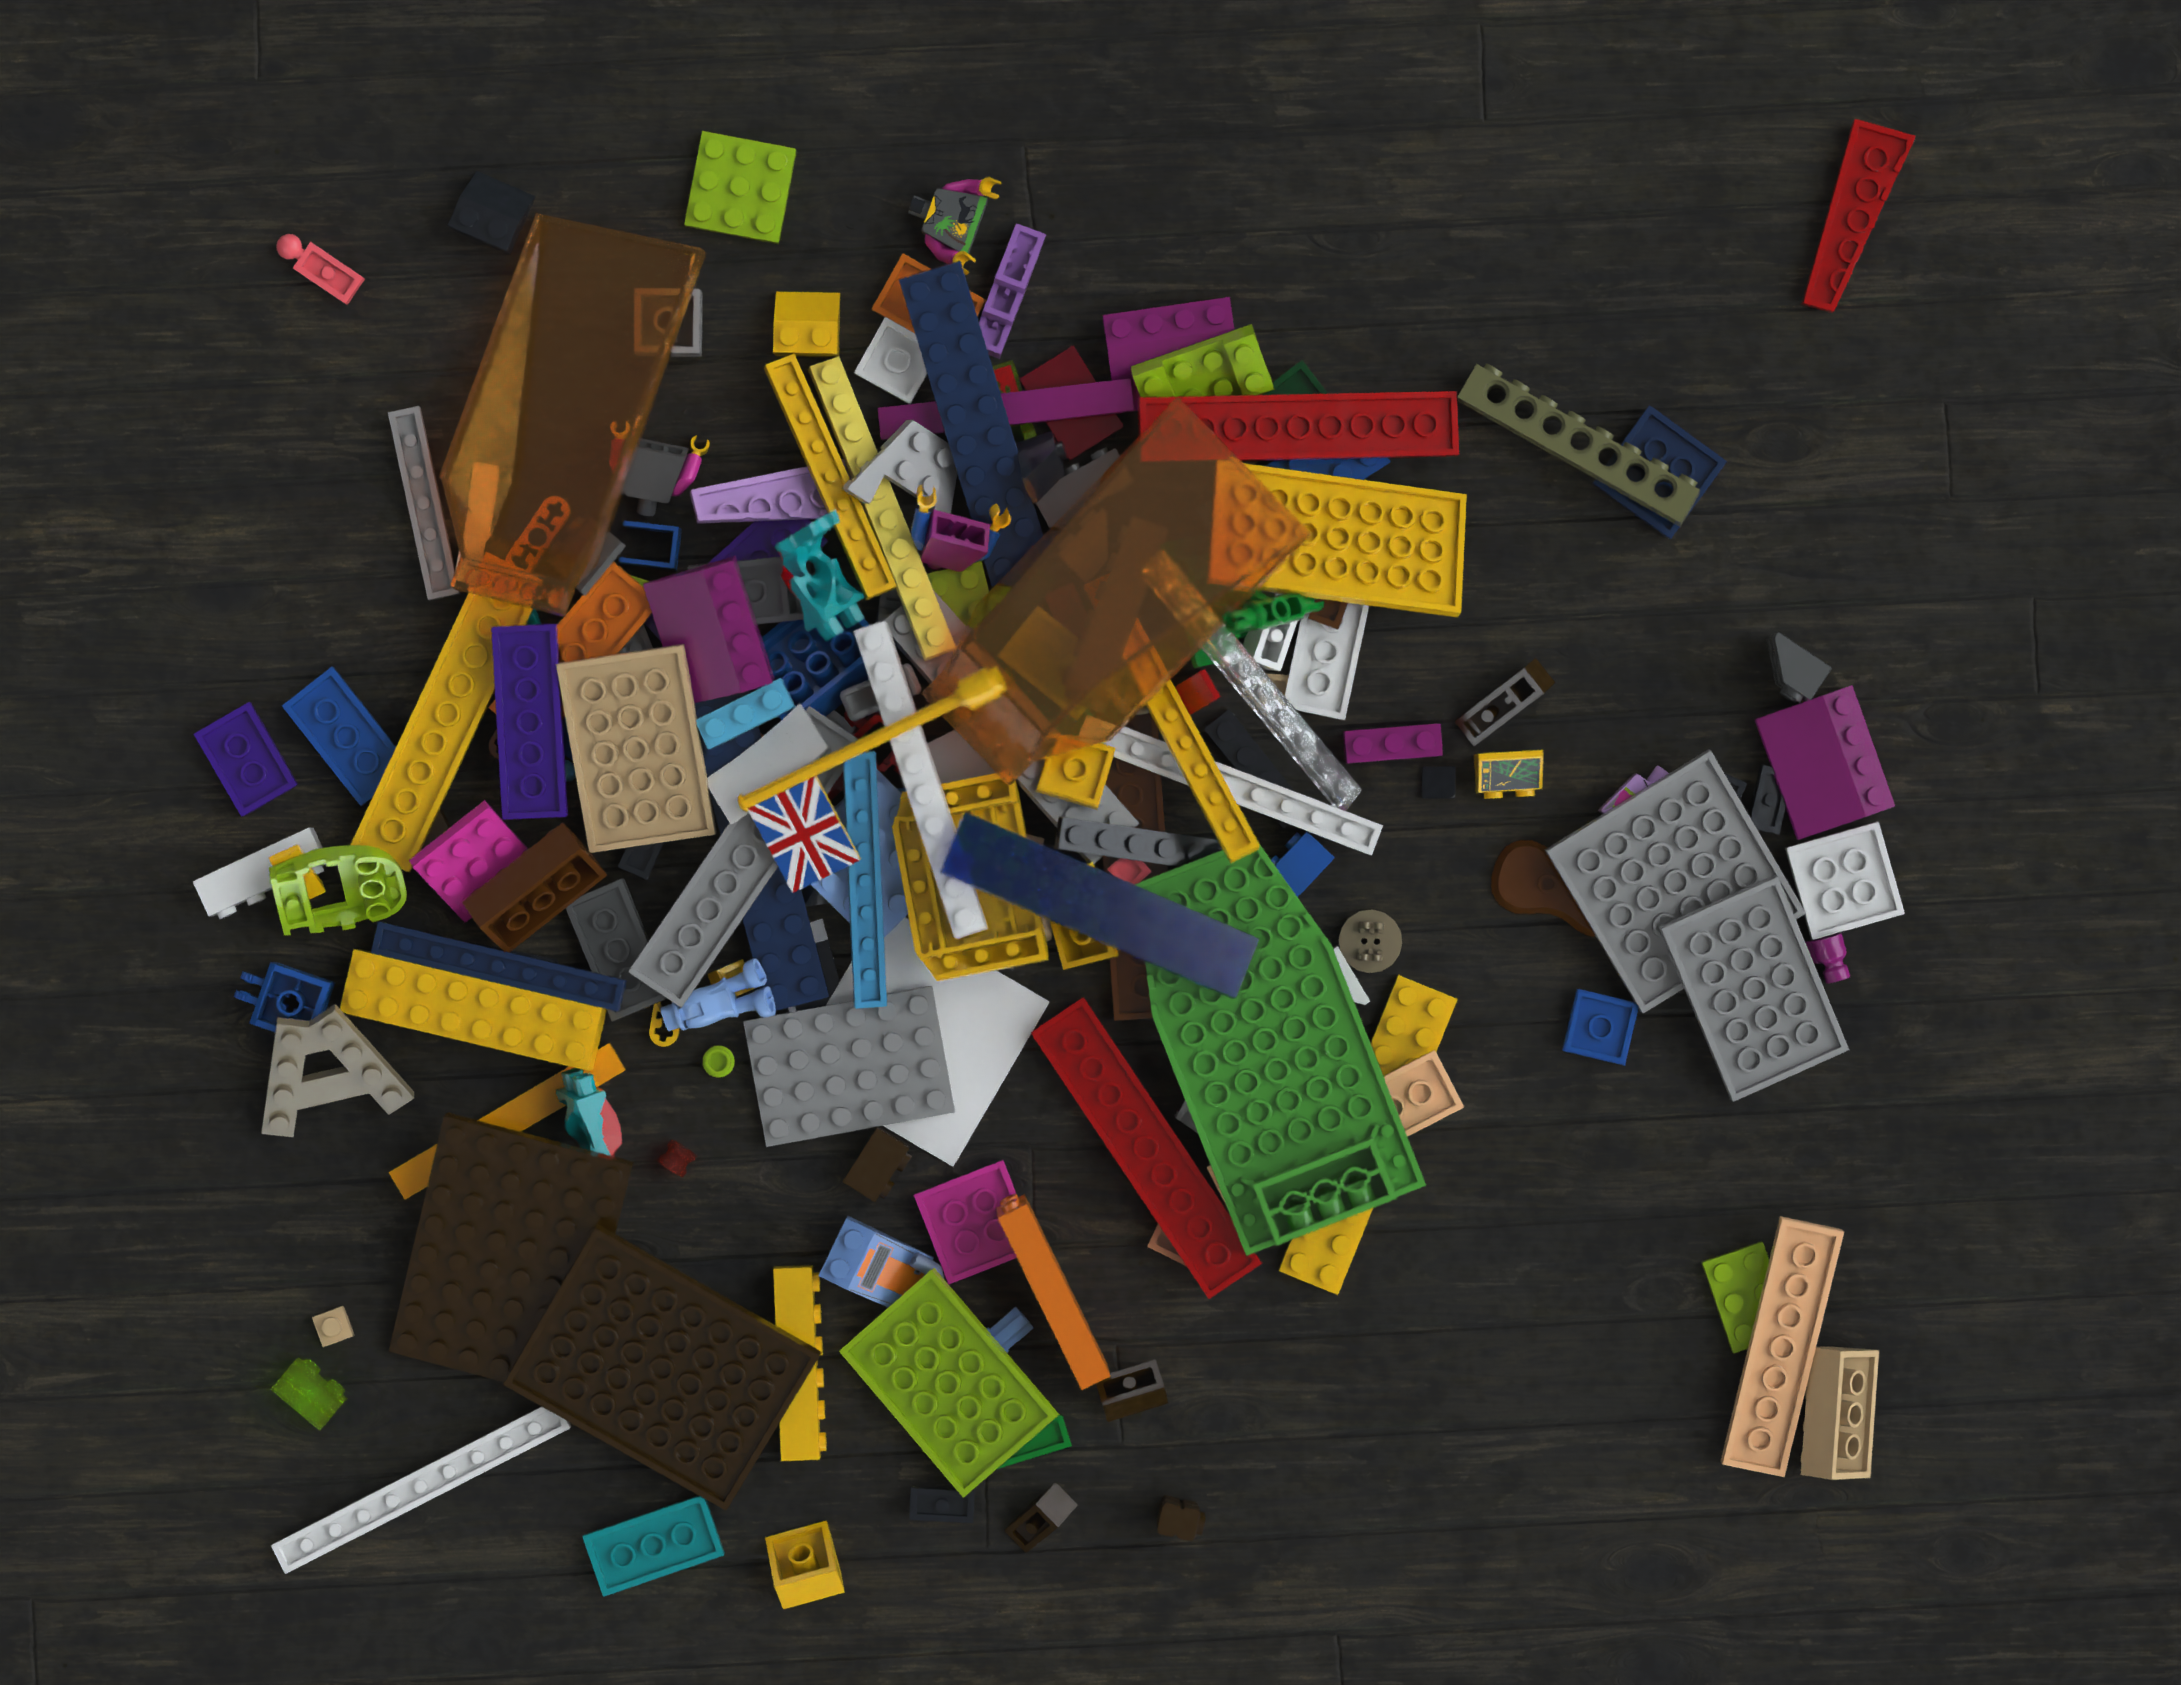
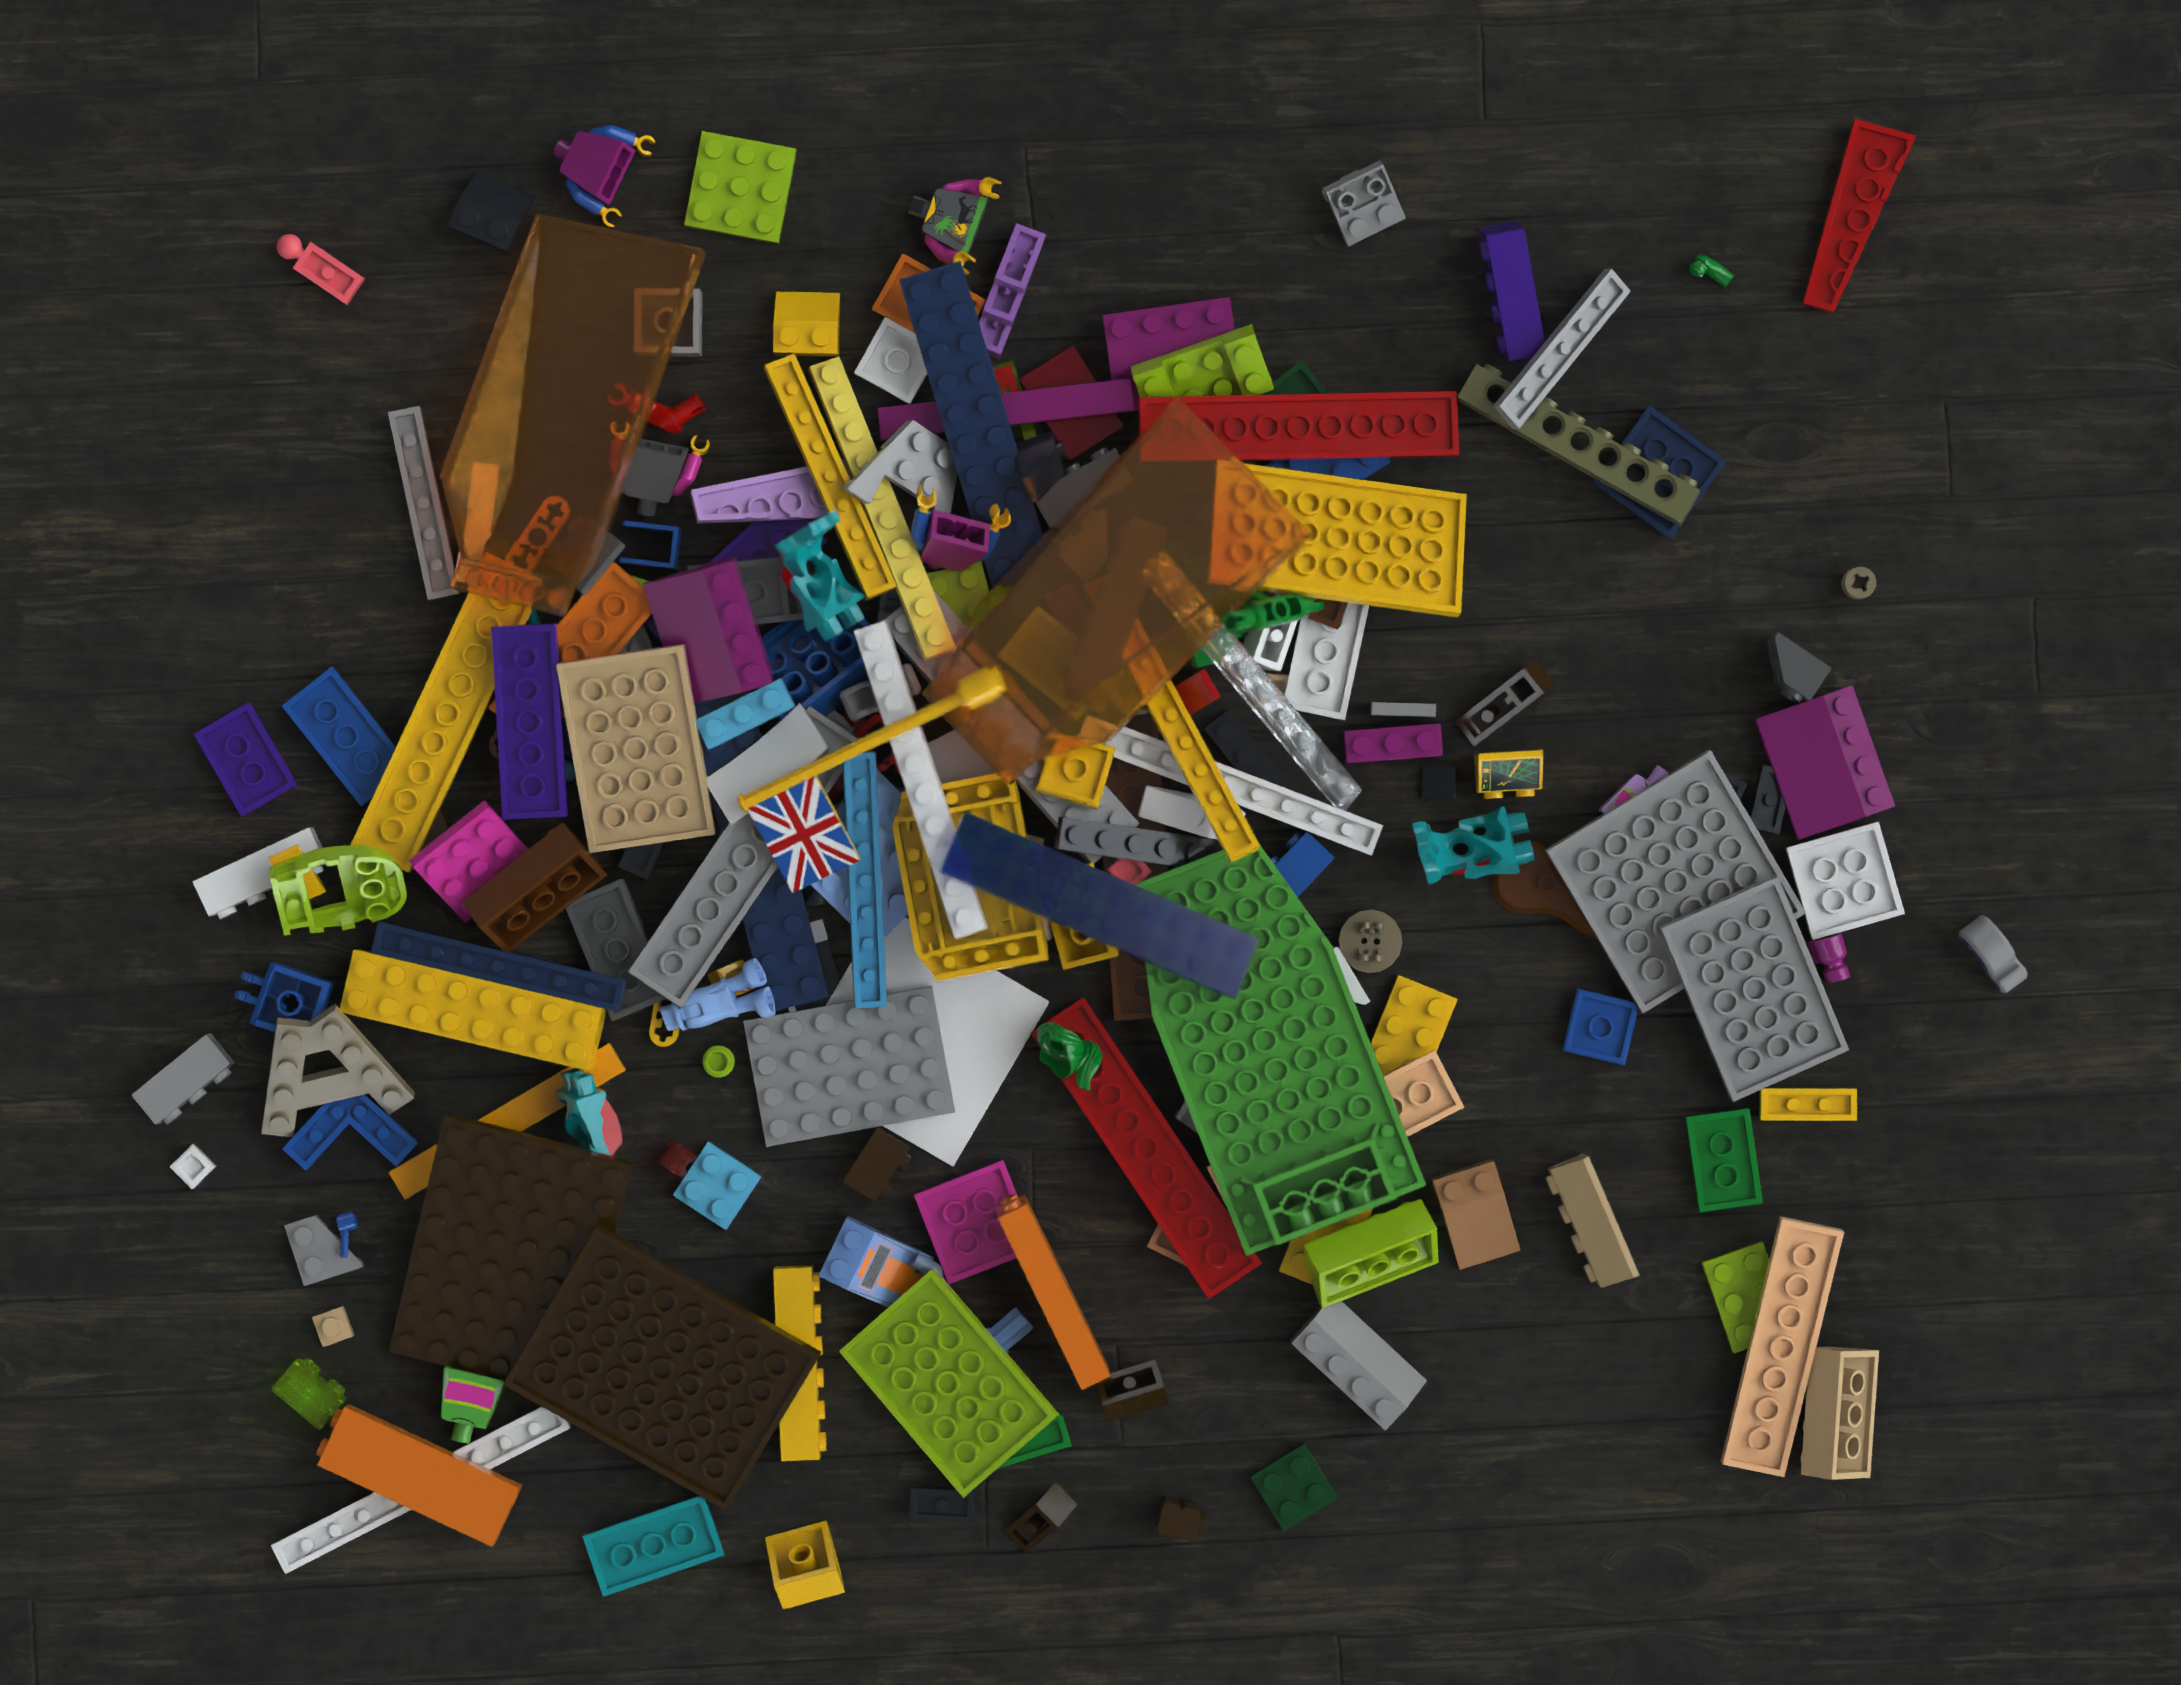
none -> light grey brick [132,1033,235,1125]
none -> white tile [170,1144,216,1189]
none -> blue plate [283,1094,419,1171]
none -> light grey wing [284,1215,364,1286]
none -> orange brick [316,1404,522,1547]
none -> blue hand [337,1211,358,1258]
none -> torso [441,1366,506,1444]
none -> magenta torso [554,125,655,227]
none -> red arm [609,383,706,434]
none -> medium azure plate [673,1141,762,1230]
none -> green hair [1037,1021,1103,1091]
none -> white slope [1138,785,1245,840]
none -> dark green plate [1250,1442,1338,1531]
none -> light grey slope [1290,1301,1427,1431]
none -> lime slope [1303,1199,1439,1309]
none -> light grey plate [1321,160,1406,246]
none -> light grey tile [1370,702,1436,718]
none -> teal hips [1413,806,1535,884]
none -> medium nougat slope [1430,1159,1521,1270]
none -> dark purple wedge [1479,221,1545,361]
none -> light grey plate [1493,269,1631,429]
none -> tan slope [1545,1153,1639,1288]
none -> green plate [1685,1108,1763,1212]
none -> green arm [1689,254,1734,288]
none -> yellow plate [1759,1088,1857,1121]
none -> dark tan wheel [1841,567,1876,600]
none -> light grey animal [1959,915,2028,993]

